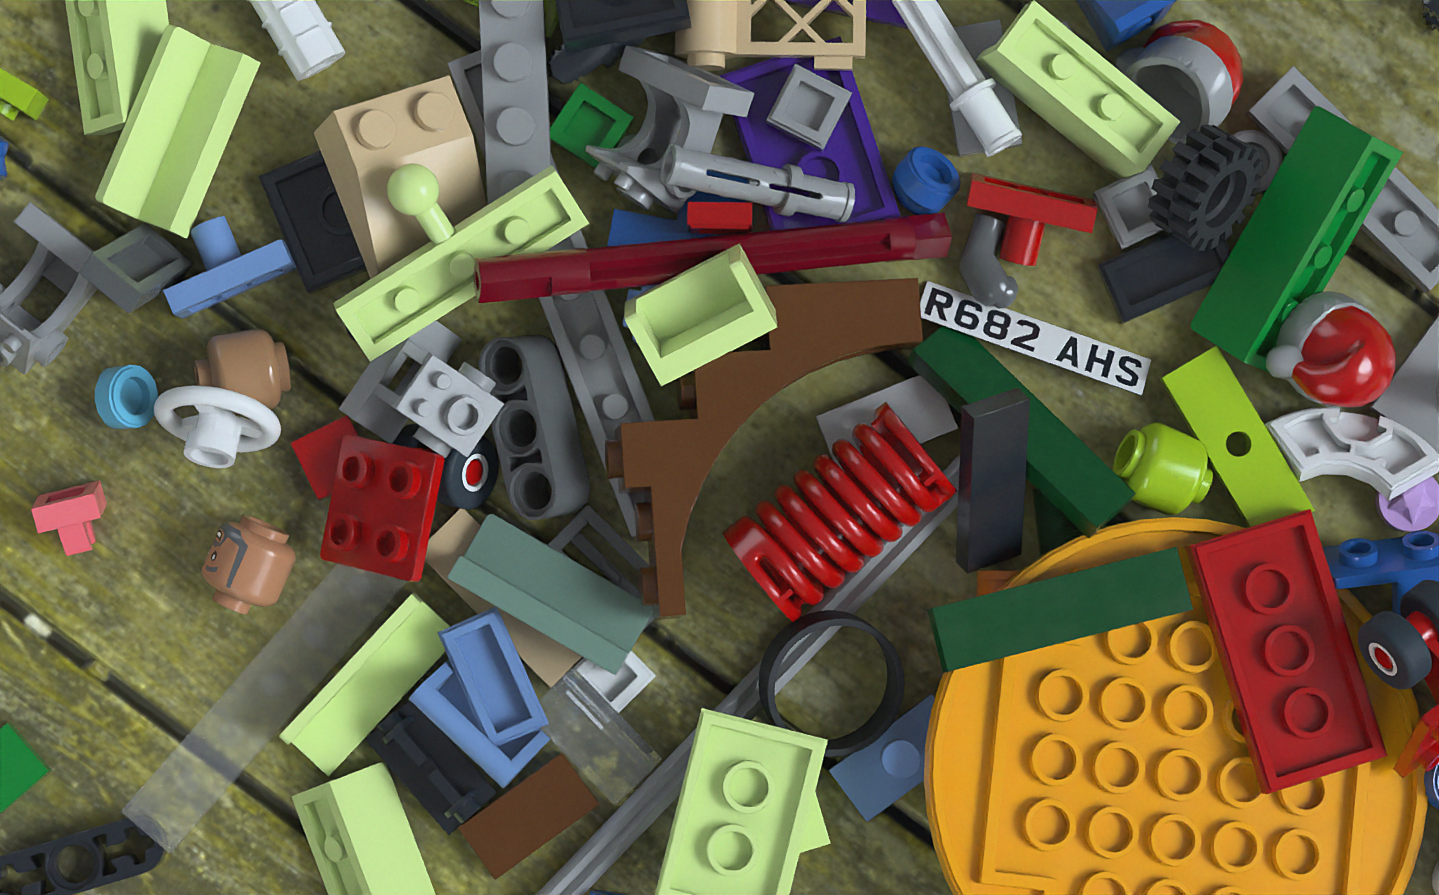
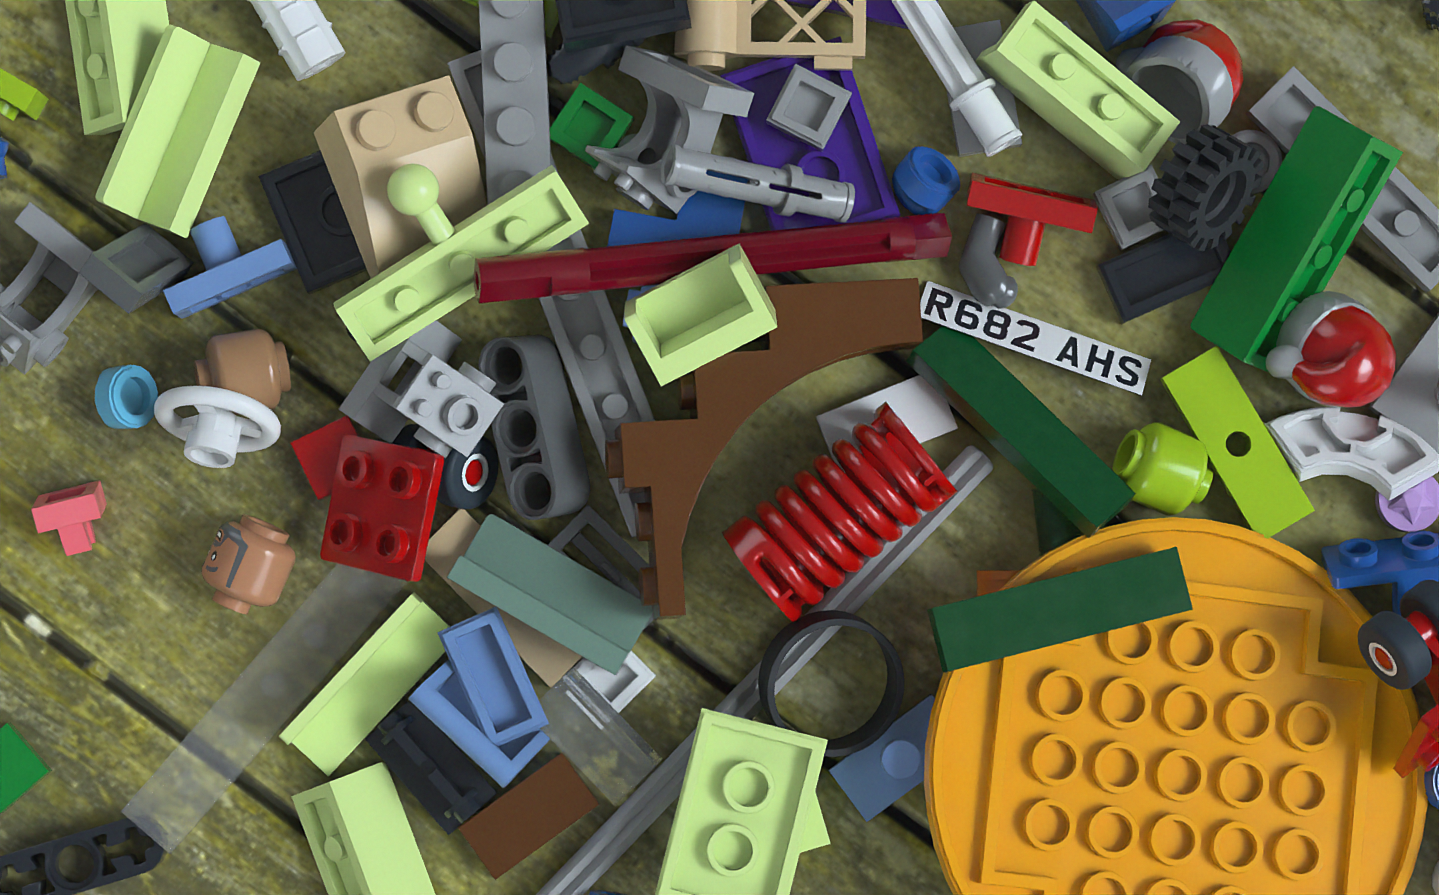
red tile [687,202,752,235] -> none
black tile [956,388,1030,574] -> none
red tile [1185,509,1388,794] -> none

